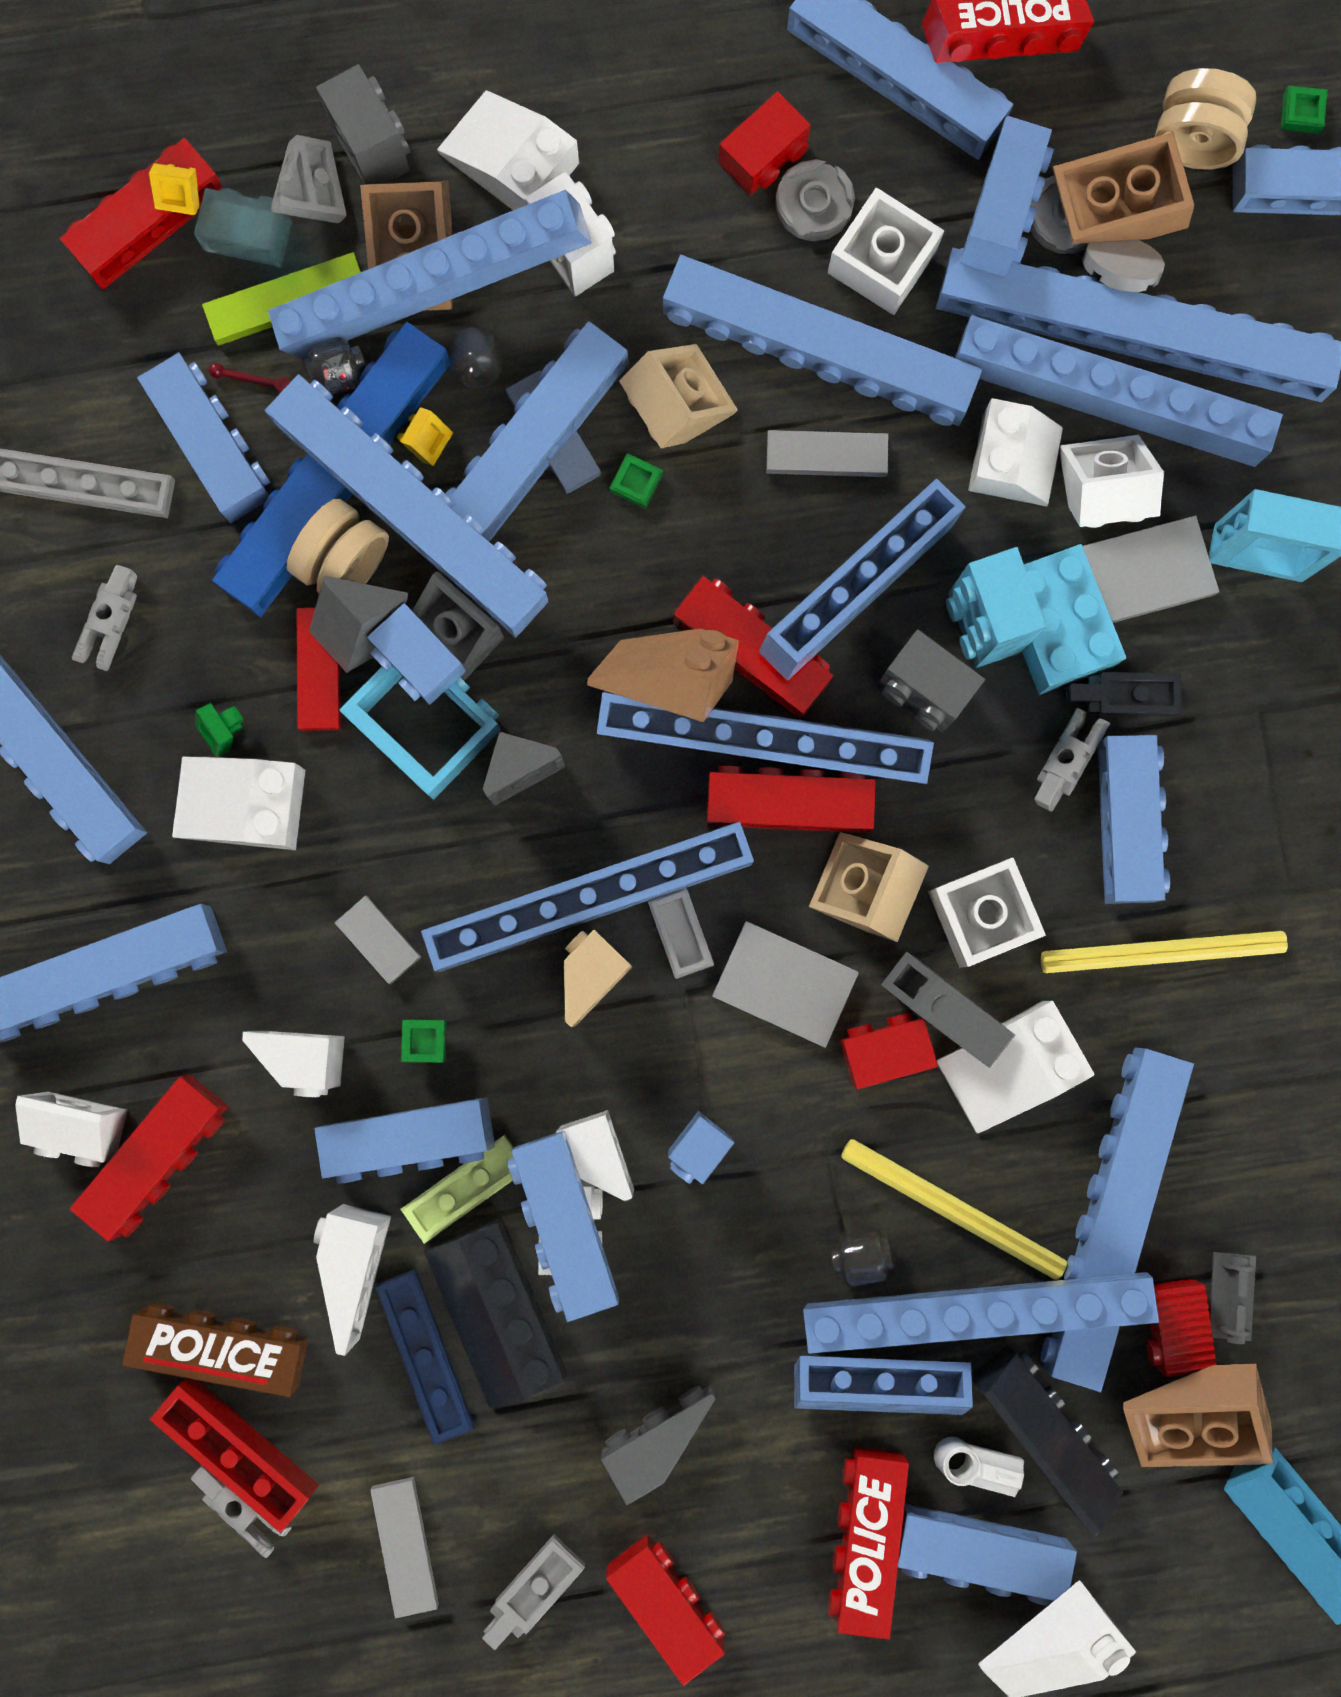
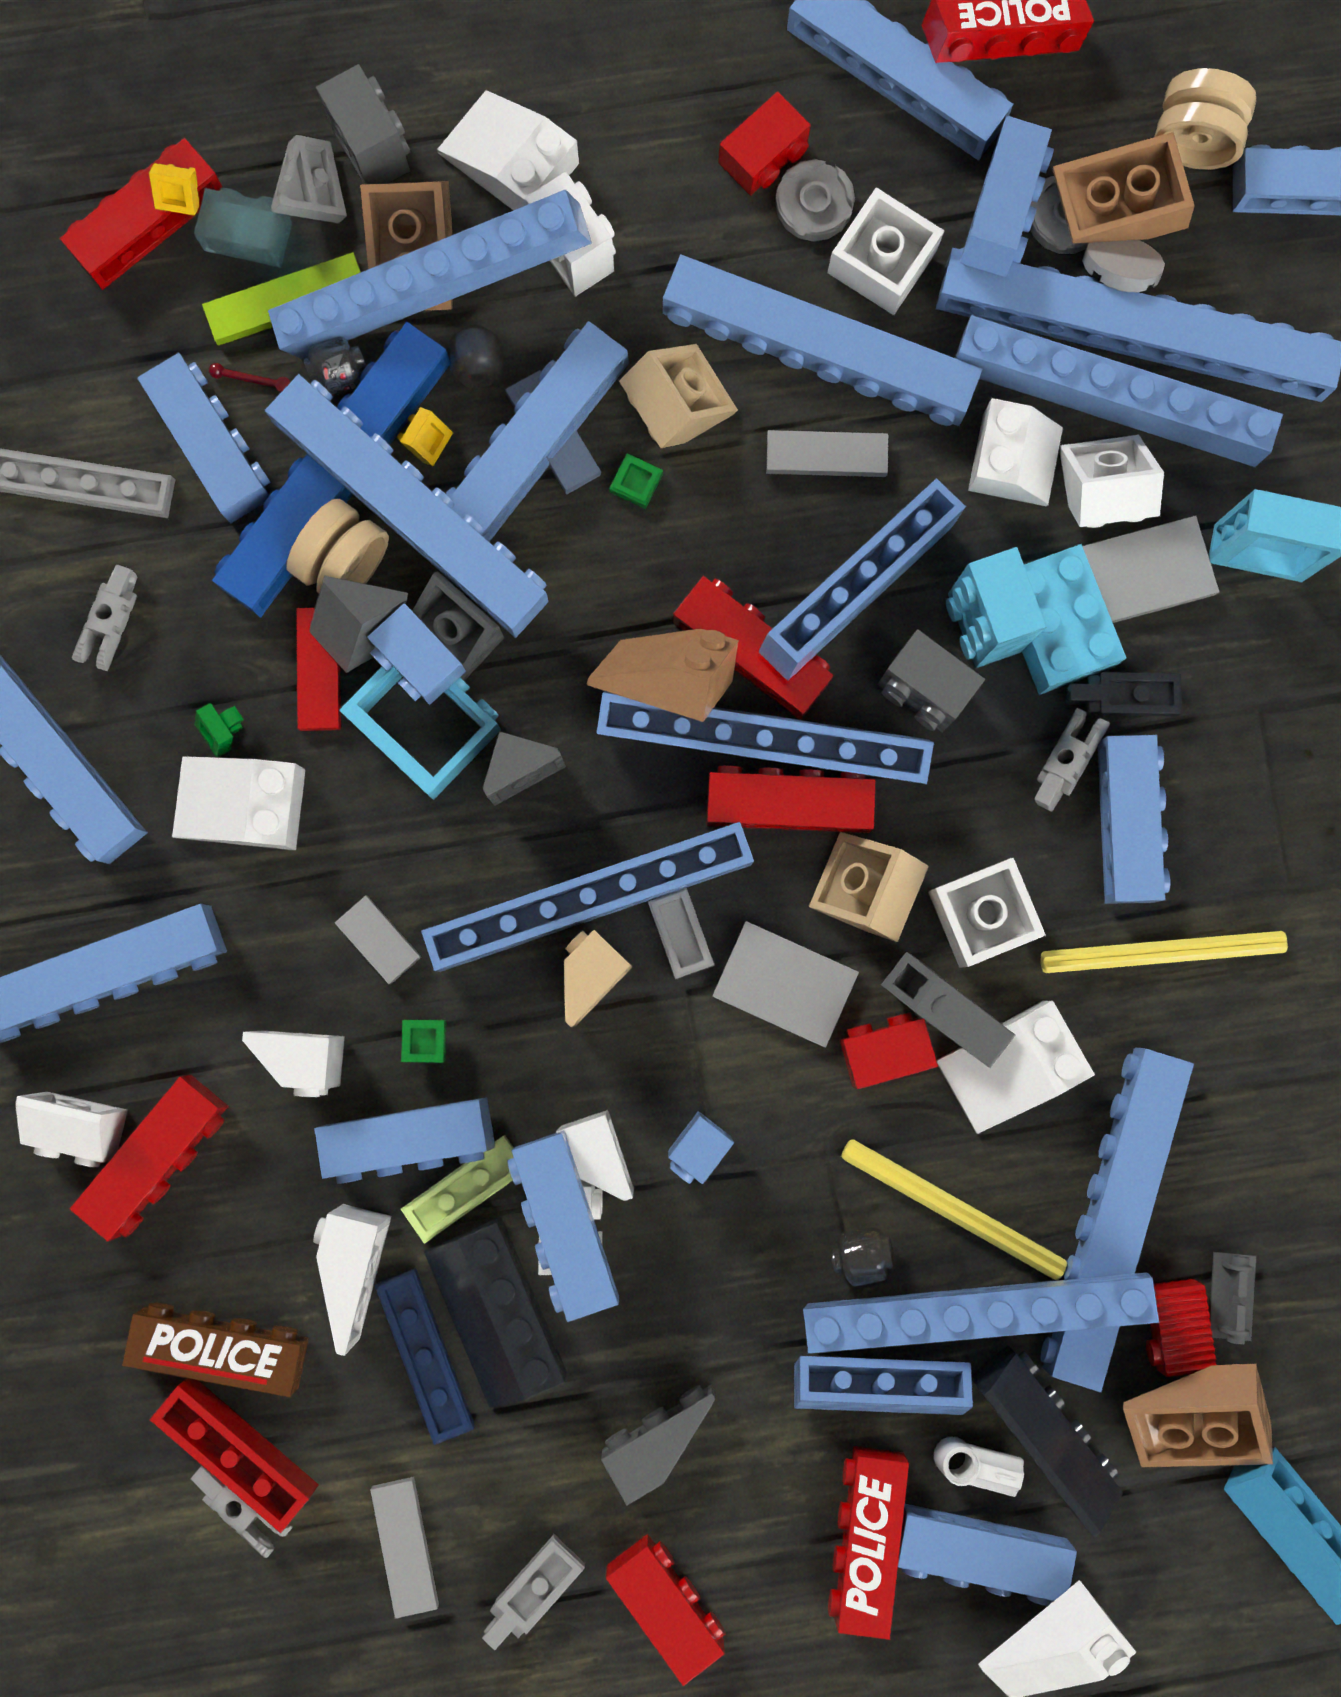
green tile [1281,86,1328,134] -> none

